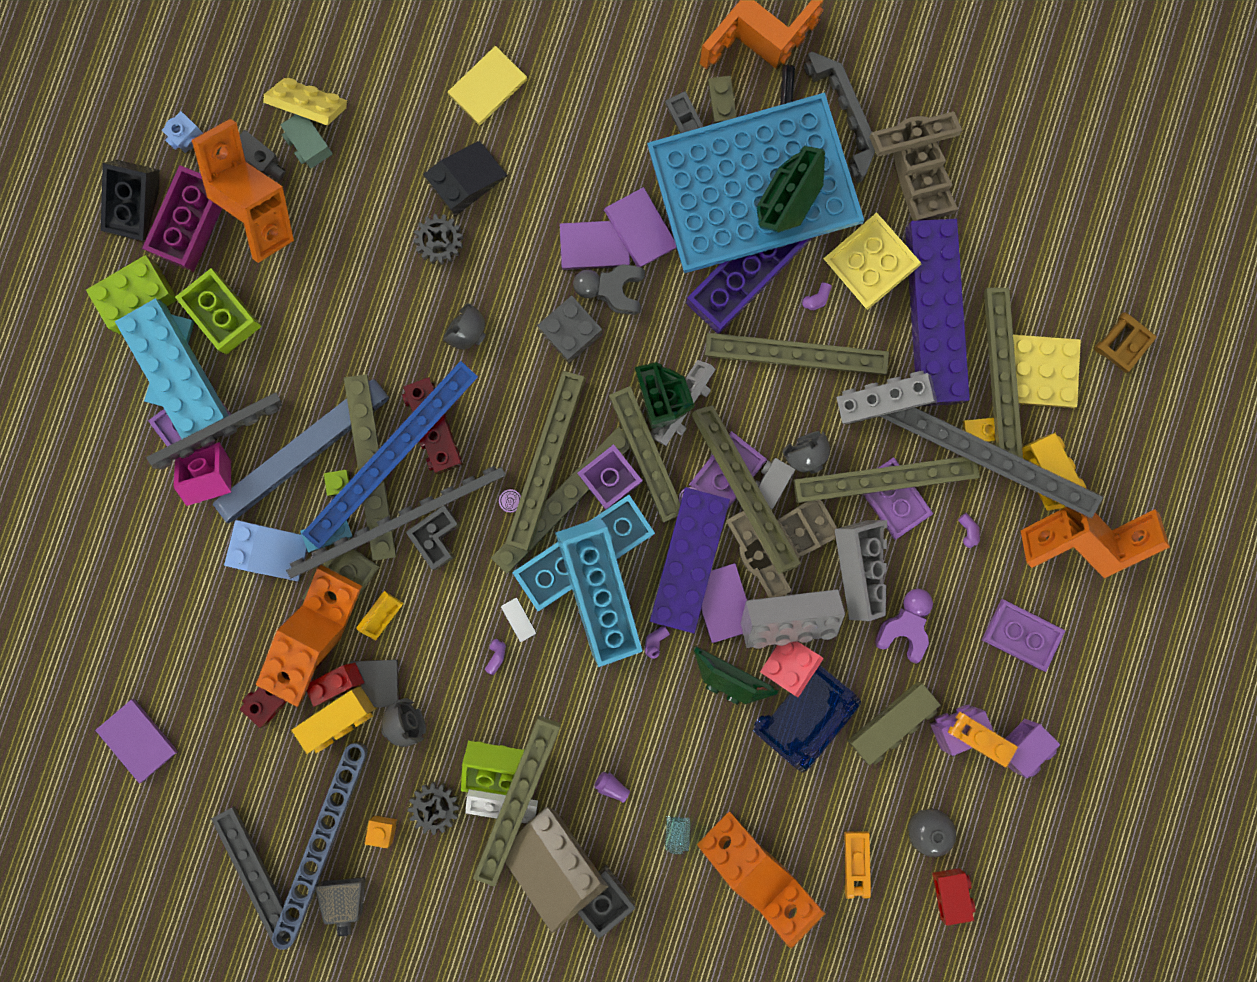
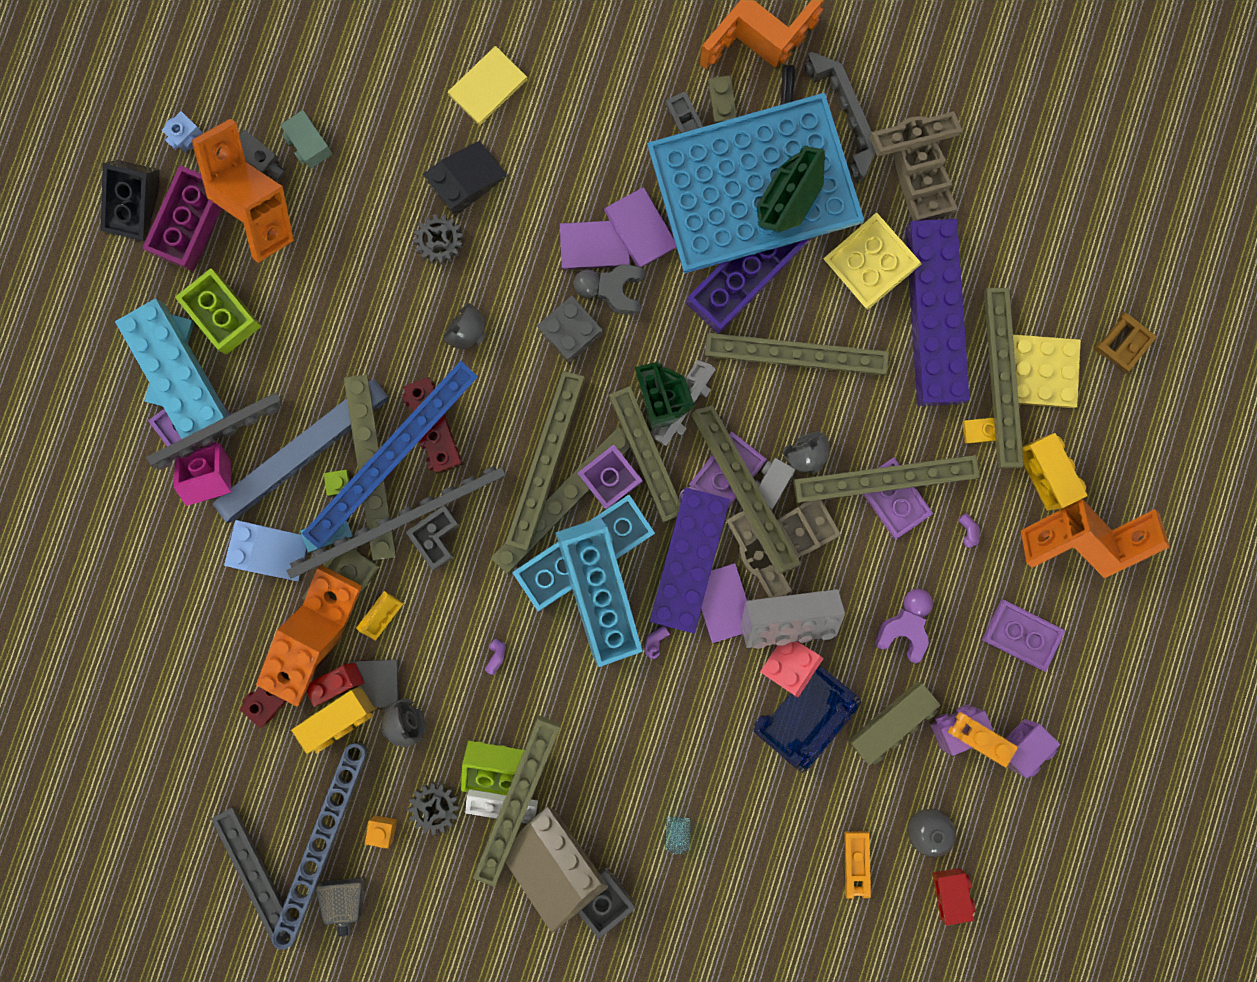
lime brick [86,255,177,334] -> none
medium lavender tile [95,699,178,784] -> none
light yellow plate [263,78,347,126] -> none
lavender tile [499,489,521,513] -> none
white sticker [501,598,536,642] -> none
medium lavender cone [594,771,630,803] -> none
dark green wedge [693,646,779,705] -> none
orange bracket [697,811,825,949] -> none
medium lavender arm [802,283,832,310] -> none
light grey wedge [834,520,887,621] -> none
light grey brick [836,371,937,424] -> none
dark grey plate [880,407,1103,518] -> none

